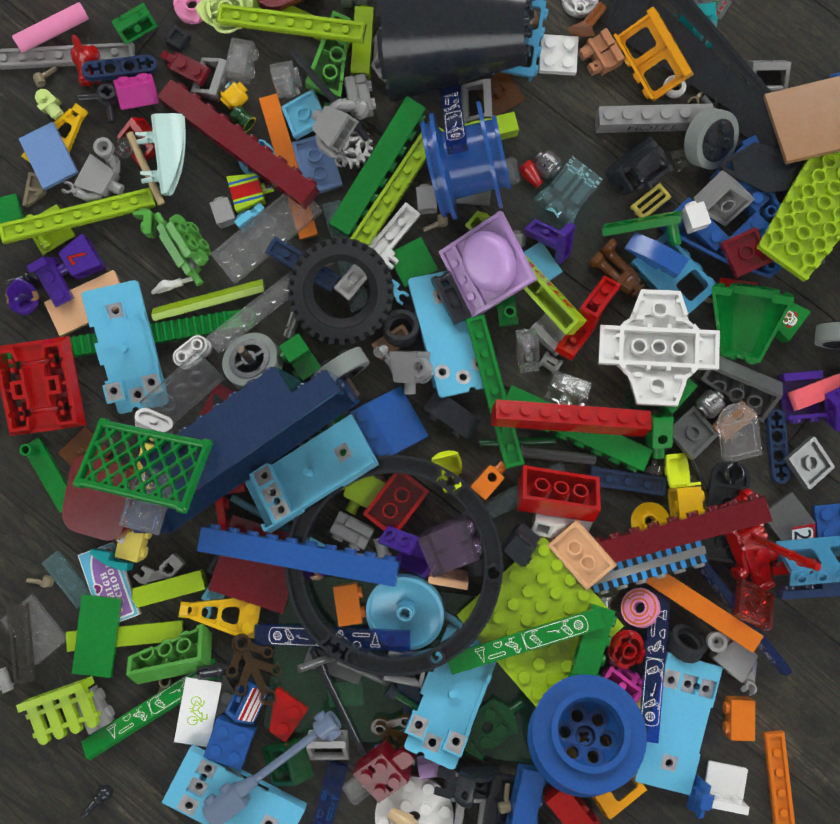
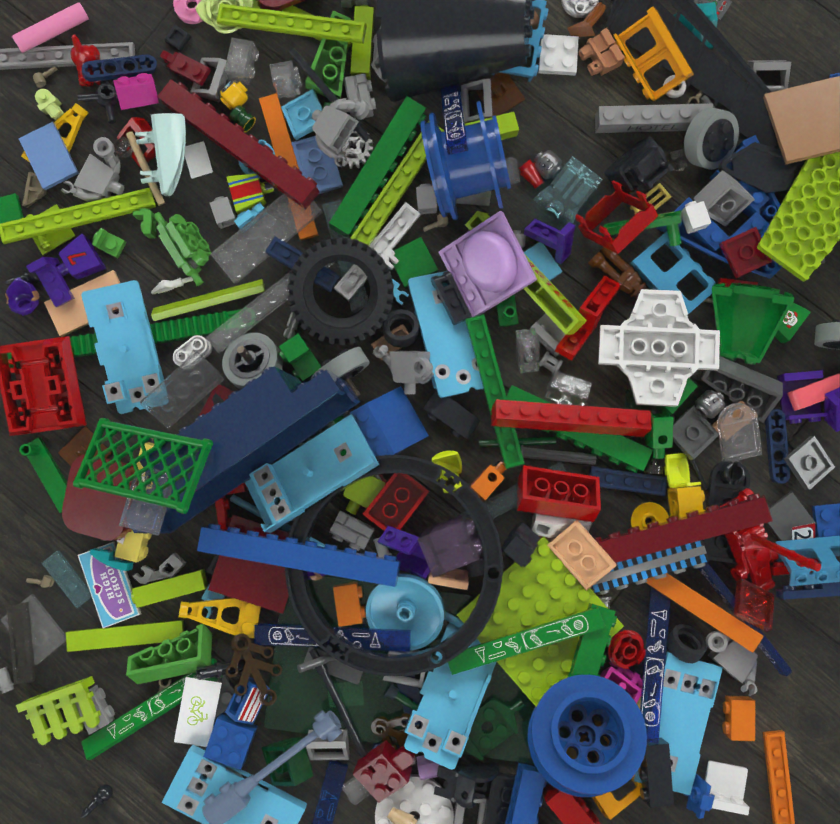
green tile [72,594,123,678] -> none
green brick [111,2,158,45] -> none
white brick [135,408,173,442] -> none
red wing [269,686,309,743] -> none
dark grey bar [335,659,390,686] -> none
dark tan hand [498,783,511,814] -> none
bright pink tile [621,588,660,628] -> none
blue slope [624,232,689,279] -> none
none -> bright green bracket [92,228,127,259]
none -> white sticker [185,141,213,178]
none -> red piece [575,180,658,254]
none -> black brick [638,737,674,808]

